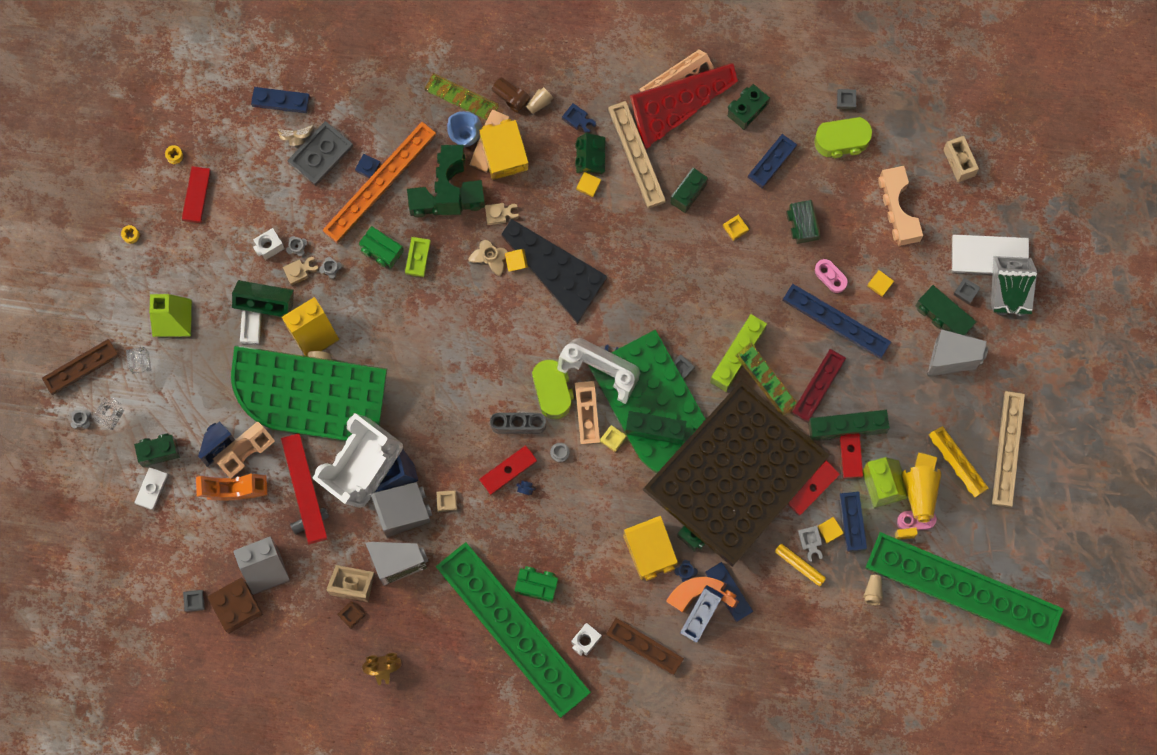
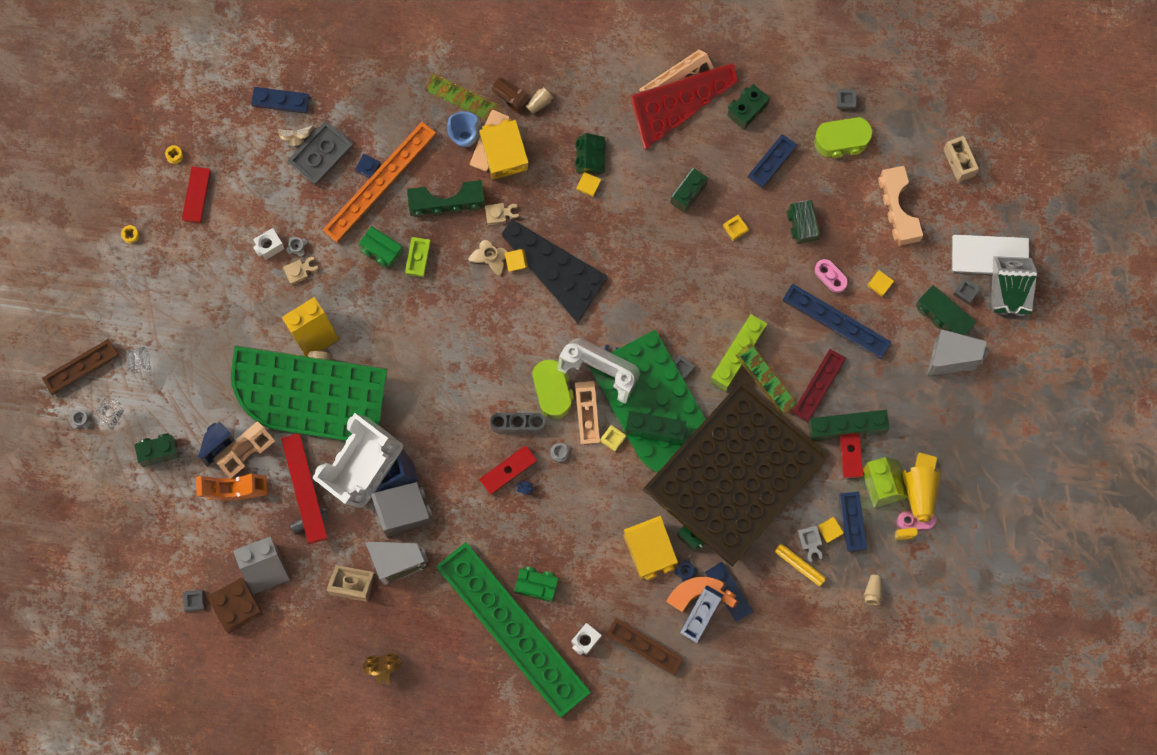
white plate [135,467,168,511] -> none
lime slope [149,294,192,337] -> none
dark green brick [232,280,294,317] -> none
white tile [240,310,262,344] -> none
light grey plate [319,257,342,279] -> none
reddish brown tile [337,601,365,629] -> none
dark green arch [433,145,465,215] -> none
tan tile [437,491,457,512] -> none
dark blue plate [562,103,596,134] -> none
tan plate [608,101,665,209] -> none
red tile [788,460,840,515] -> none
green plate [865,532,1064,646] -> none
yellow plate [929,426,989,497] -> none
tan plate [992,391,1025,508] -> none

